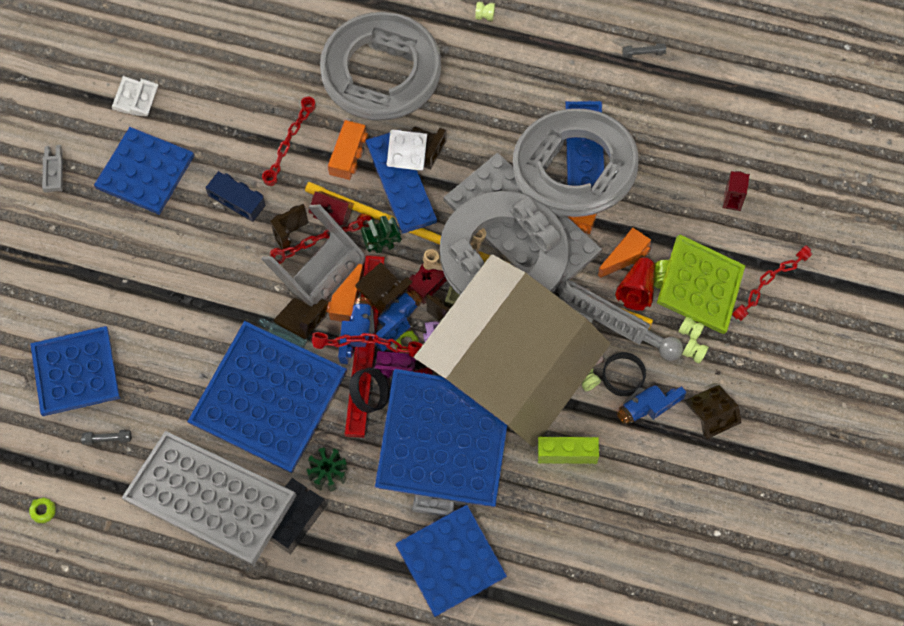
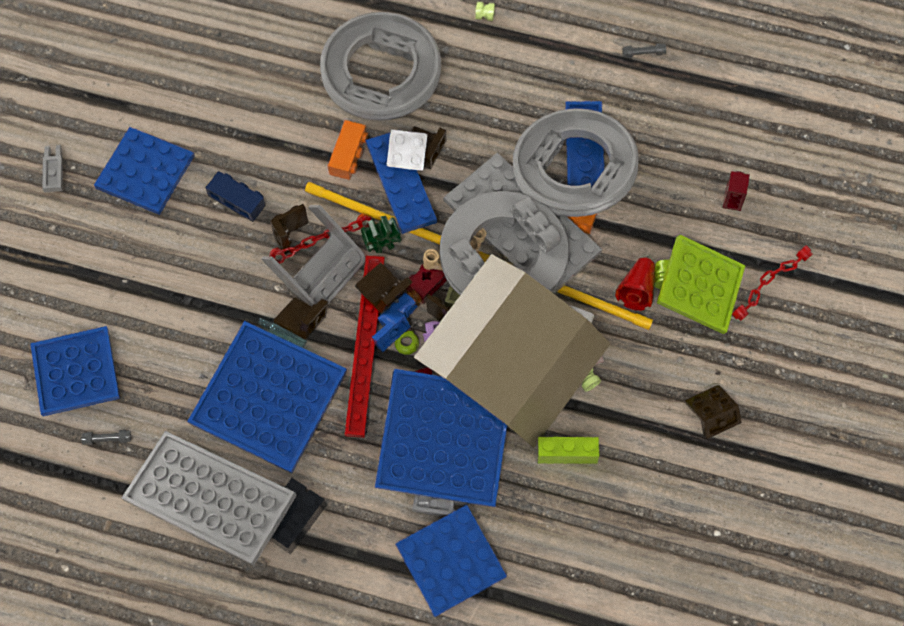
lime piece [29,498,56,524] -> none
white slope [112,76,158,116] -> none
red piece [262,96,316,186] -> none
dark green gear [306,448,348,491] -> none
dark red brick [308,191,354,226] -> none
red piece [311,332,423,358] -> none
orange slope [326,264,364,322] -> none
blue plate [338,297,375,364] -> none
black tyre [349,368,389,413] -> none
magenta bracket [375,351,416,379] -> none
light grey gear [557,280,683,361] -> none
orange slope [598,228,651,278] -> none
black tyre [602,352,646,396] -> none
blue plate [616,385,686,425] -> none
yellowish green wheel [678,317,705,340] -> none
yellowish green wheel [682,338,709,364] -> none

